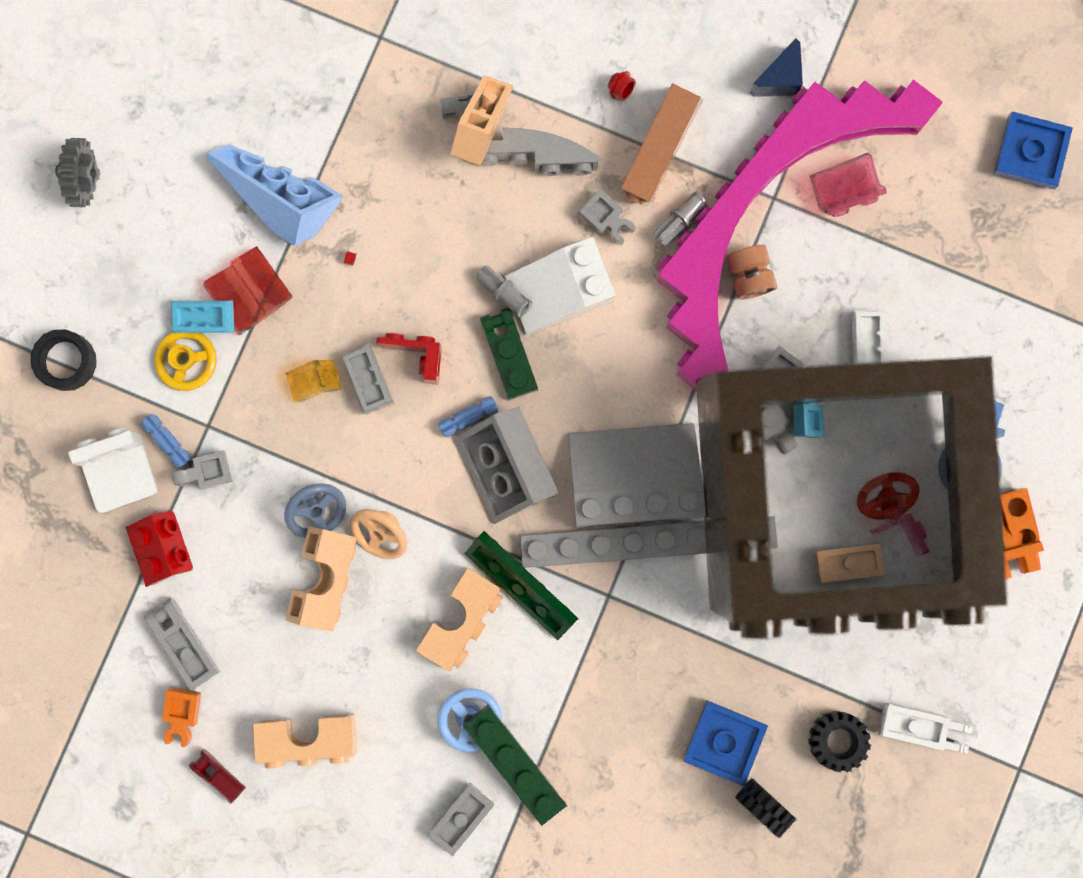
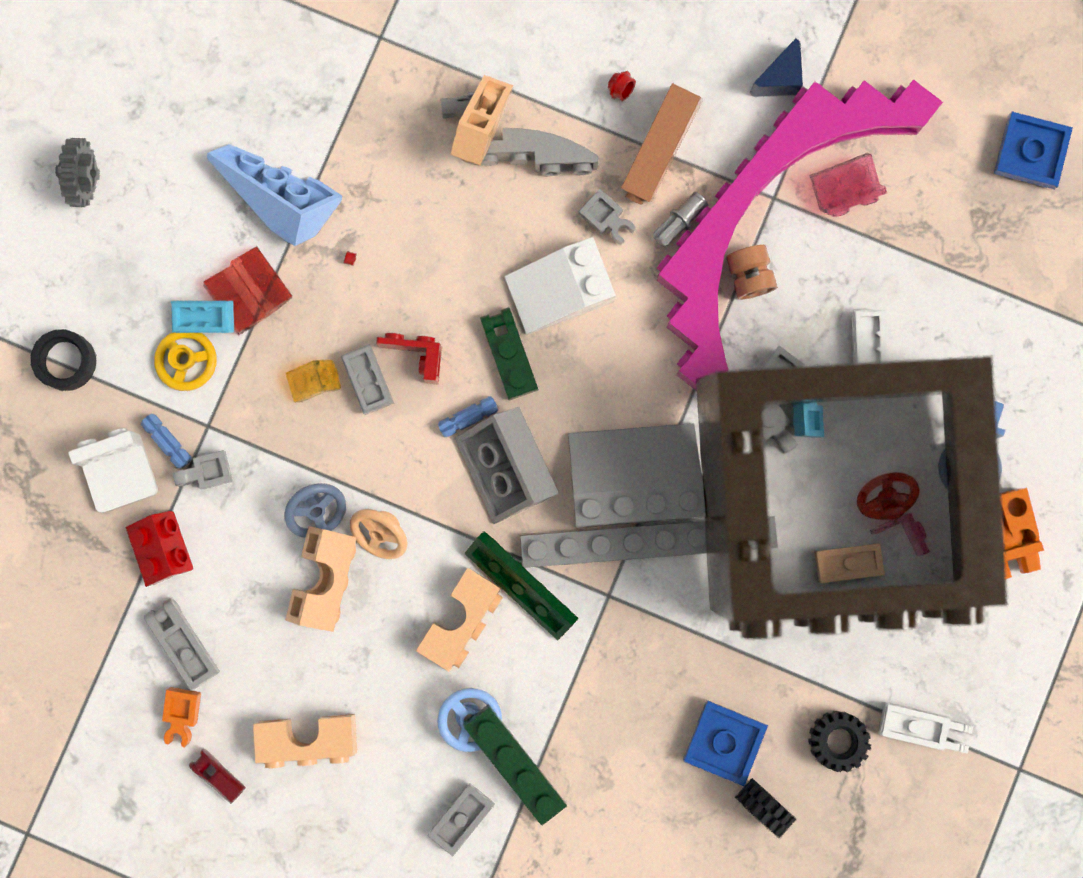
light grey axle [476,266,532,317] -> none

